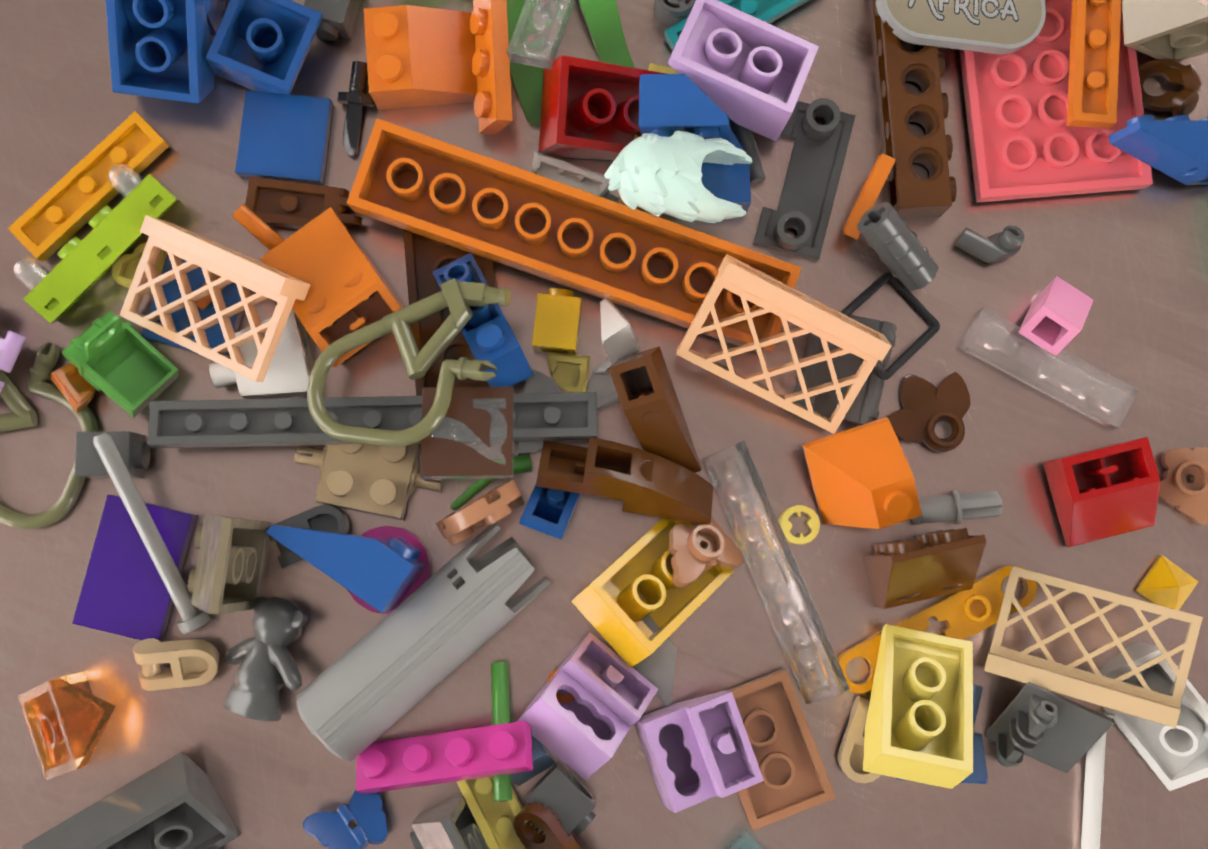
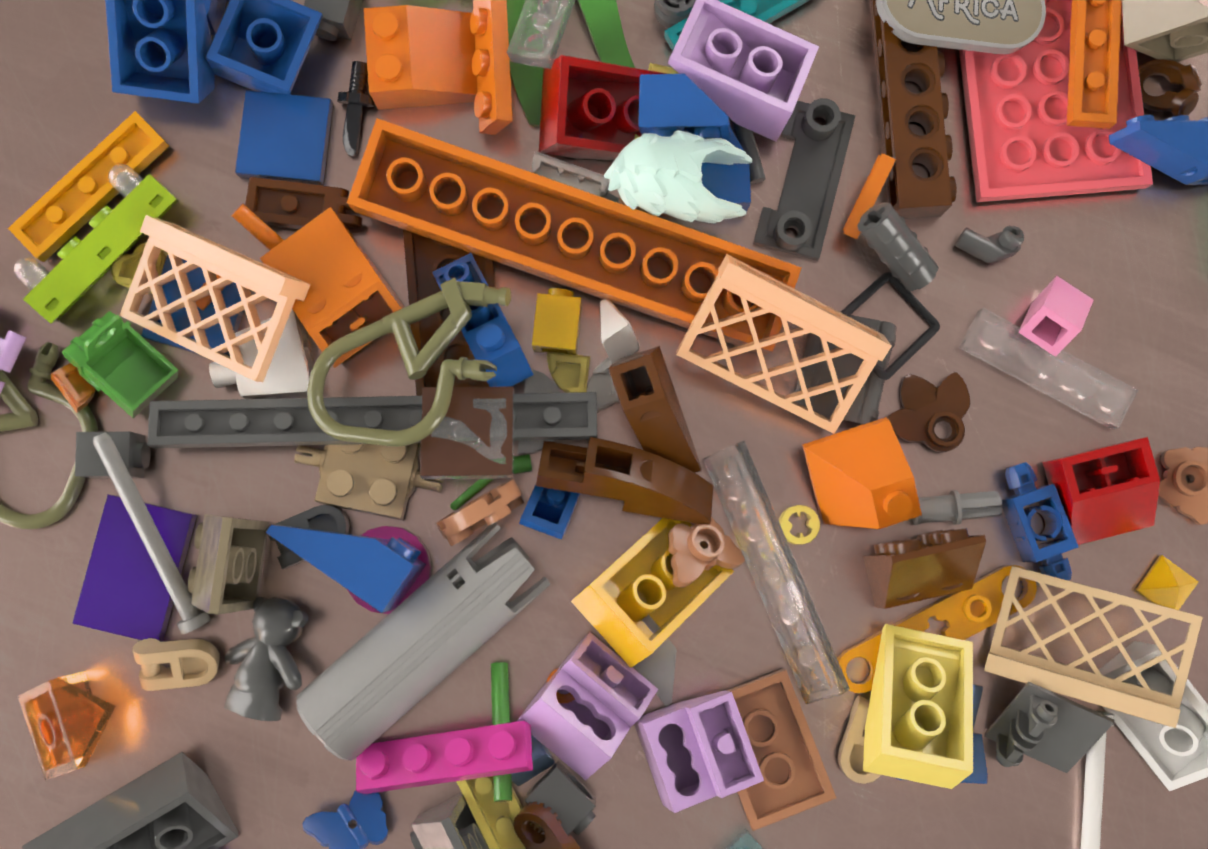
none -> blue piece [1002,462,1079,581]

